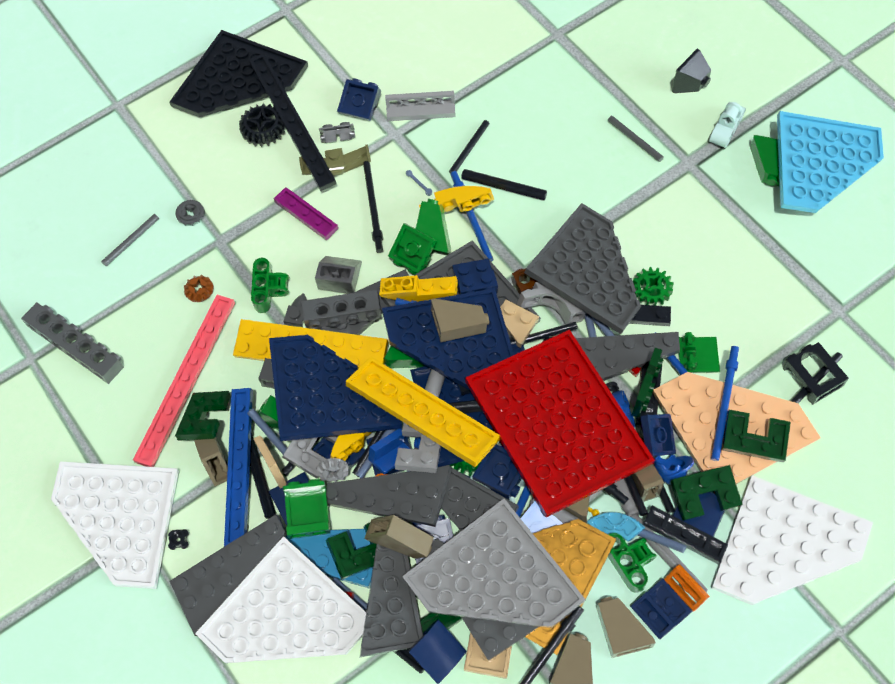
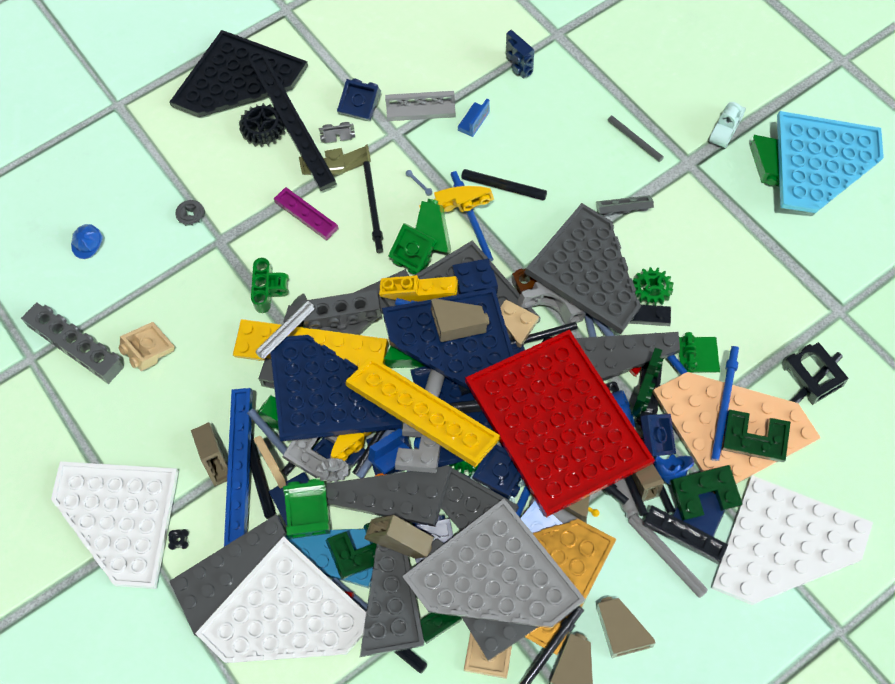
bar [101,214,159,266] -> none
coral plate [133,294,235,467] -> none
dark green plate [175,391,231,441] -> none
dark orange gear [184,274,214,302] -> none
flat silver slope [315,256,362,293] -> none
dark blue slope [408,619,467,684] -> none
black bar [449,120,490,174] -> none
medium azure tile [587,512,645,541] -> none
green piece [608,533,657,593] -> none
dark blue slope [630,578,693,640] -> none
sand blue bar [638,529,686,553] -> none
orange tile [664,564,710,612] -> none
slope [672,48,711,94] -> none
none -> blue piece [71,224,103,259]
none -> tan plate [119,322,175,371]
none -> axle [256,301,315,359]
none -> blue panel [458,98,490,137]
none -> dark blue plate [506,29,534,79]
none -> dark grey plate [596,195,654,215]

